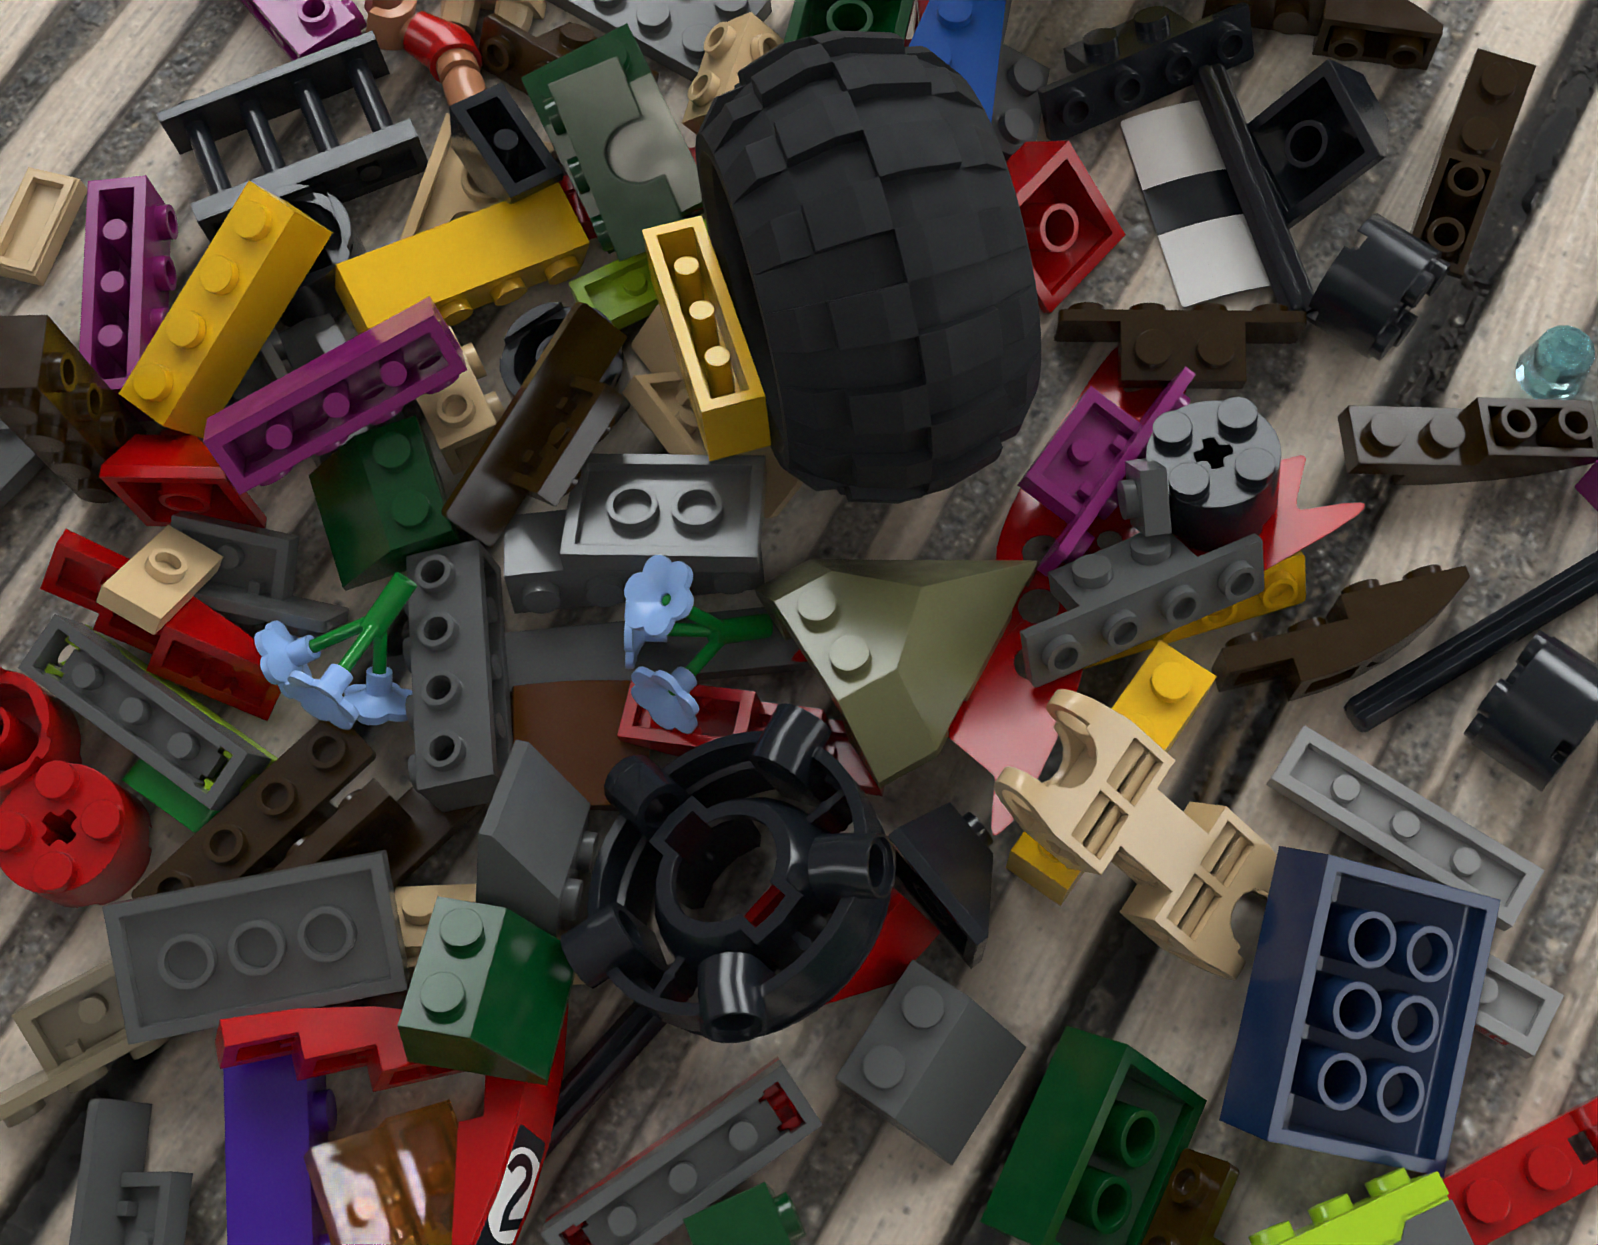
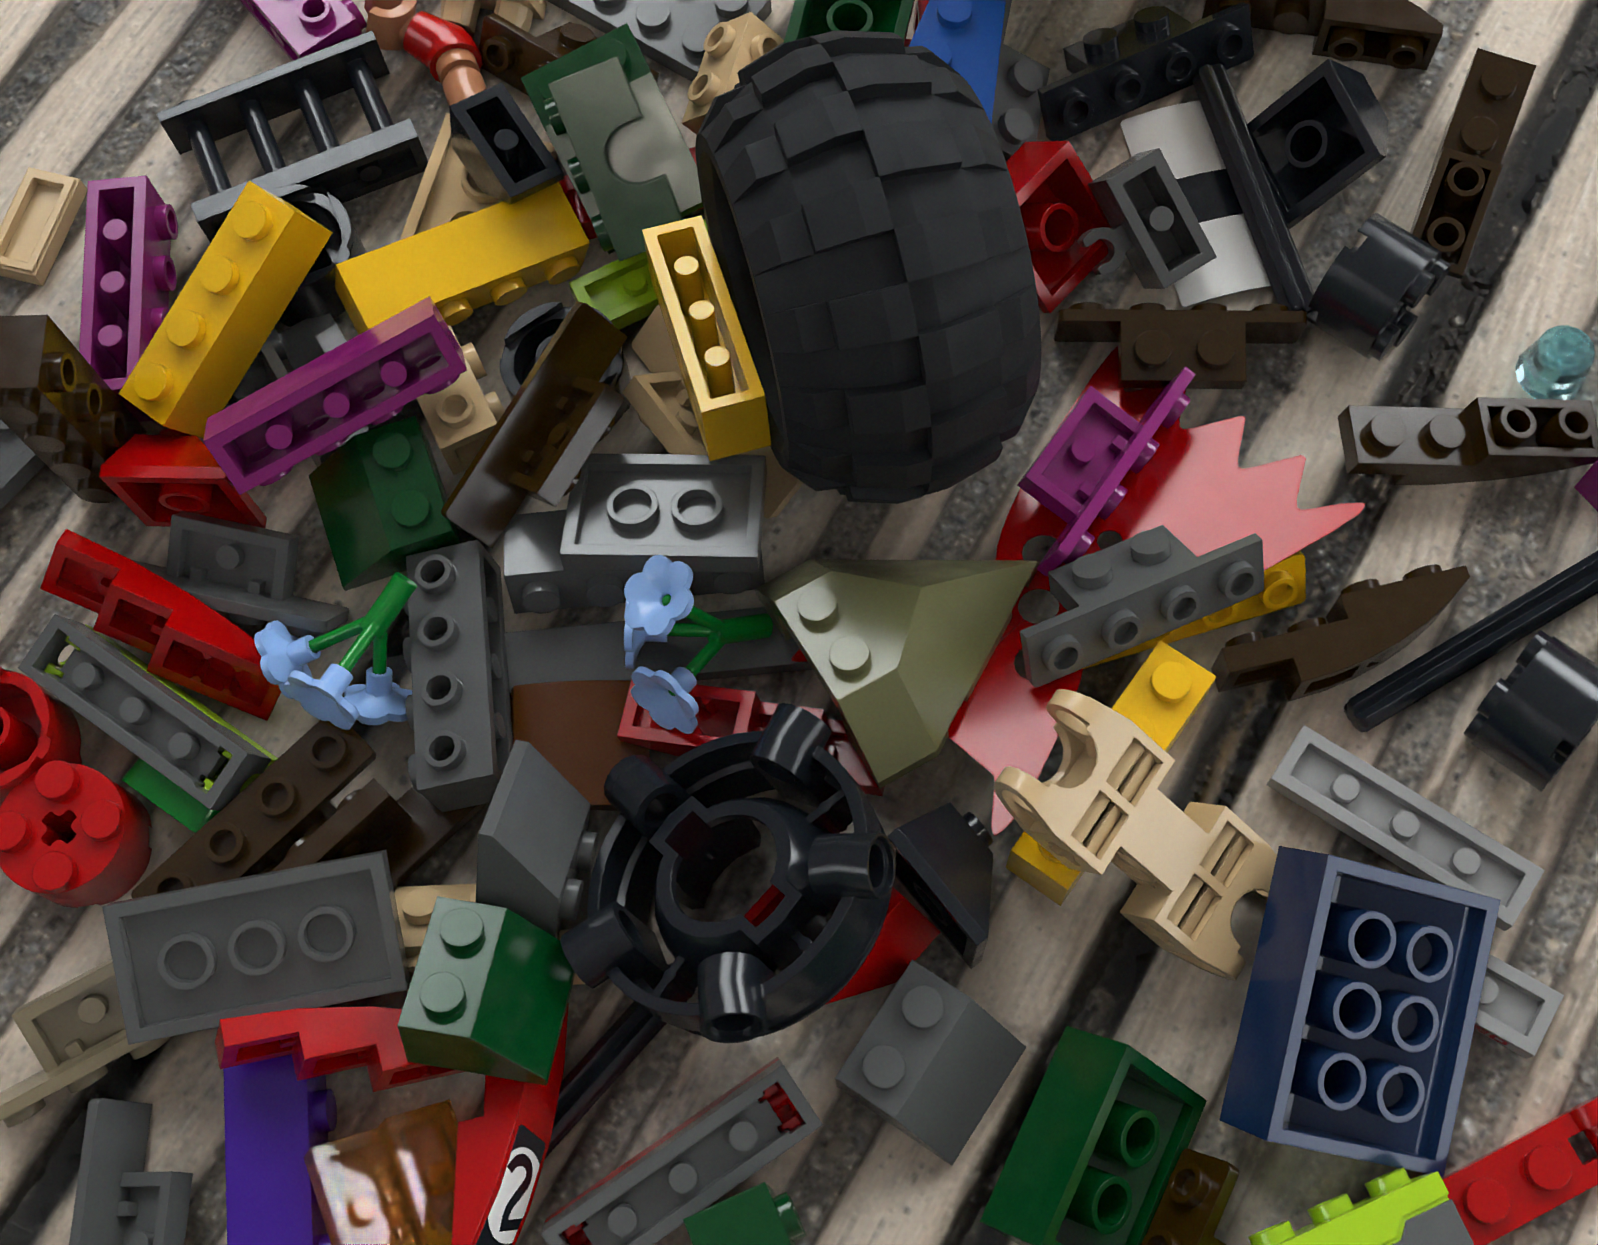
tan plate [96,525,224,635] -> none
dark grey plate [1117,458,1172,537] -> none
brick [1146,397,1281,552] -> none
none -> dark grey brick [1077,148,1217,289]

